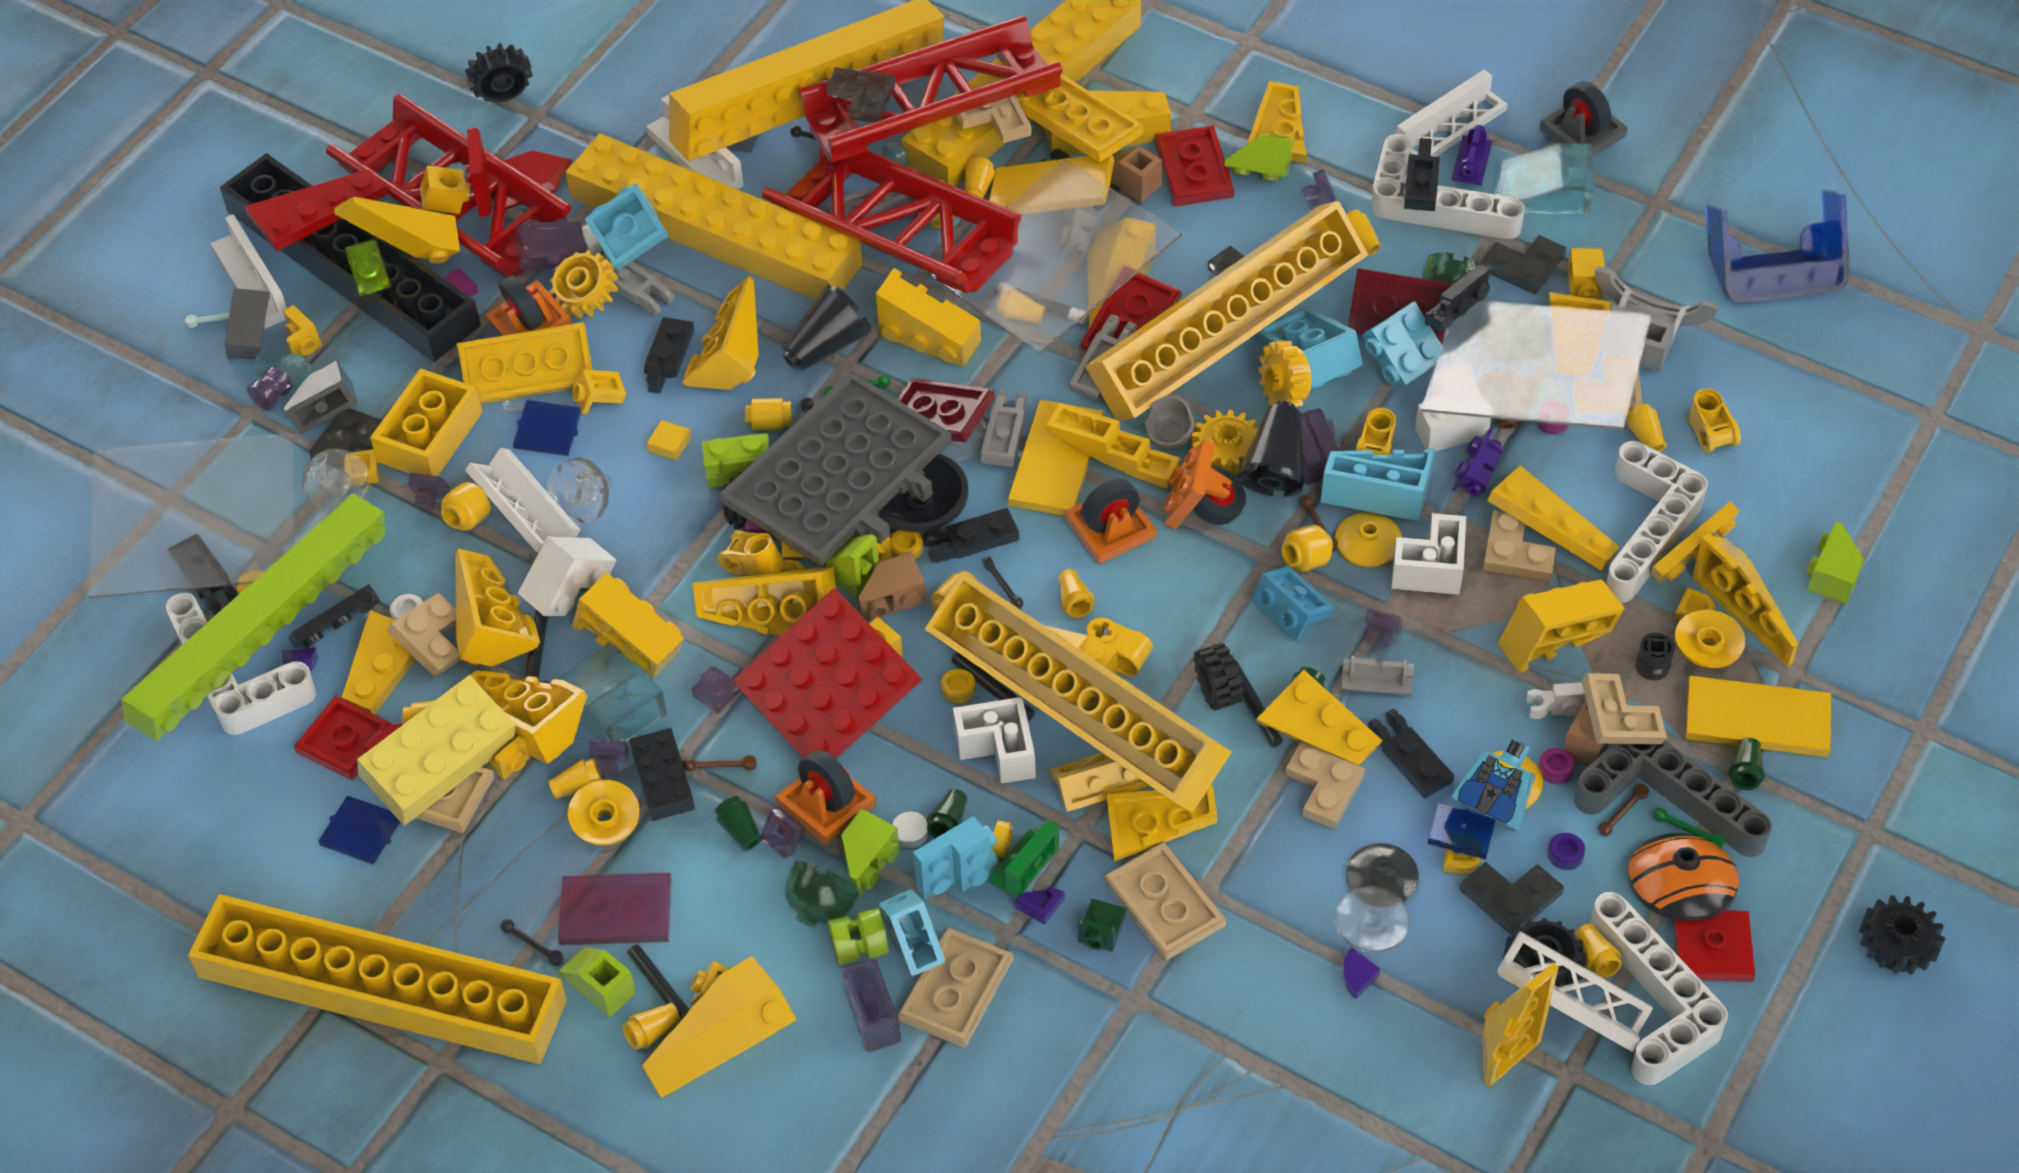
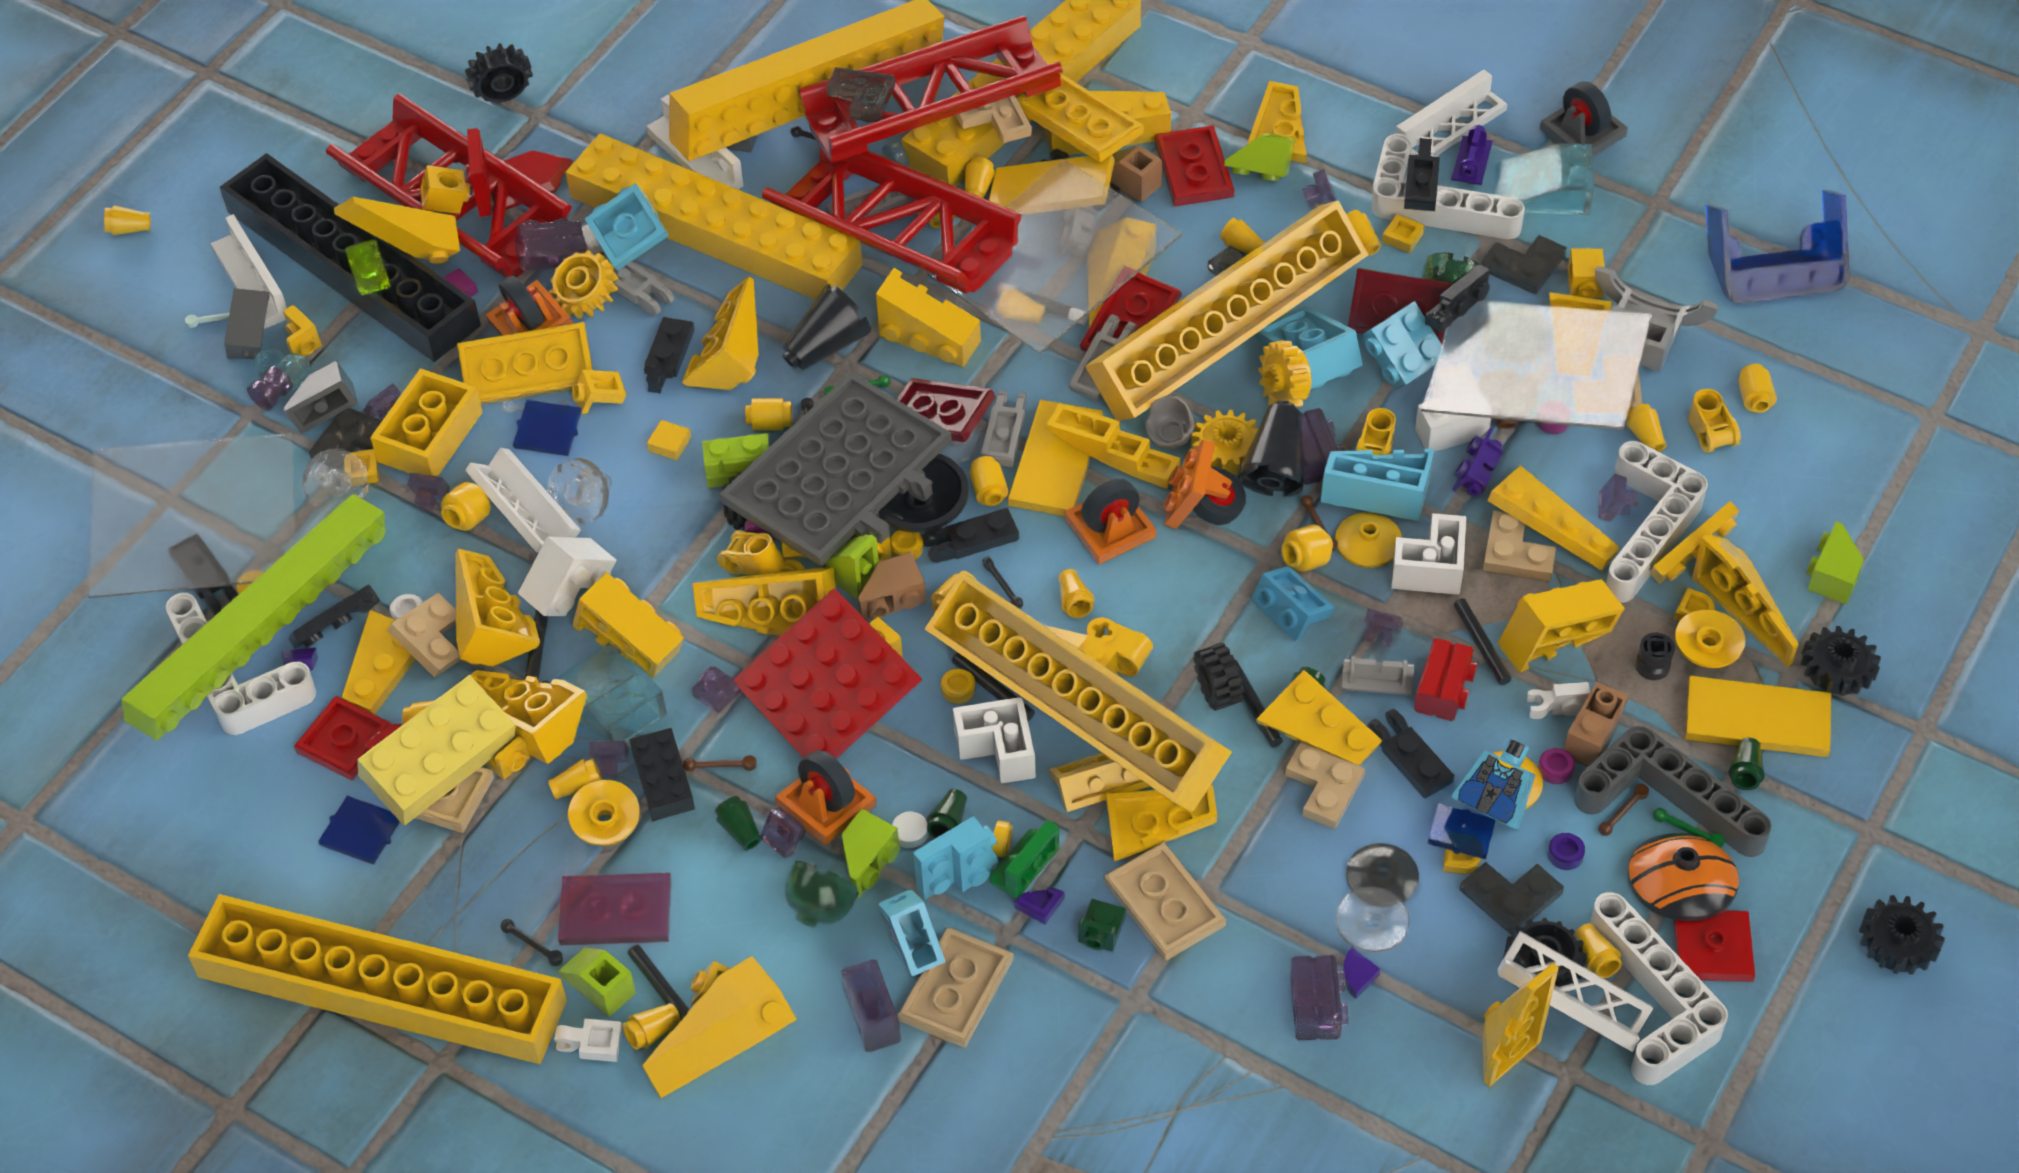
red wing [245,169,386,251] -> none
lime wheel [828,908,889,967] -> none
tan plate [1581,673,1667,744] -> none
none -> yellow cone [104,205,151,236]
none -> clear purple tile [363,383,401,422]
none -> white plate [554,1019,623,1062]
none -> yellow brick [969,456,1009,506]
none -> yellow cone [1220,218,1265,254]
none -> clear purple brick [1290,955,1349,1041]
none -> yellow tile [1382,214,1425,253]
none -> red brick [1414,638,1478,721]
none -> black bar [1454,598,1512,685]
none -> clear purple tile [1598,473,1639,522]
none -> yellow brick [1738,364,1777,413]
none -> black gear [1800,626,1881,696]

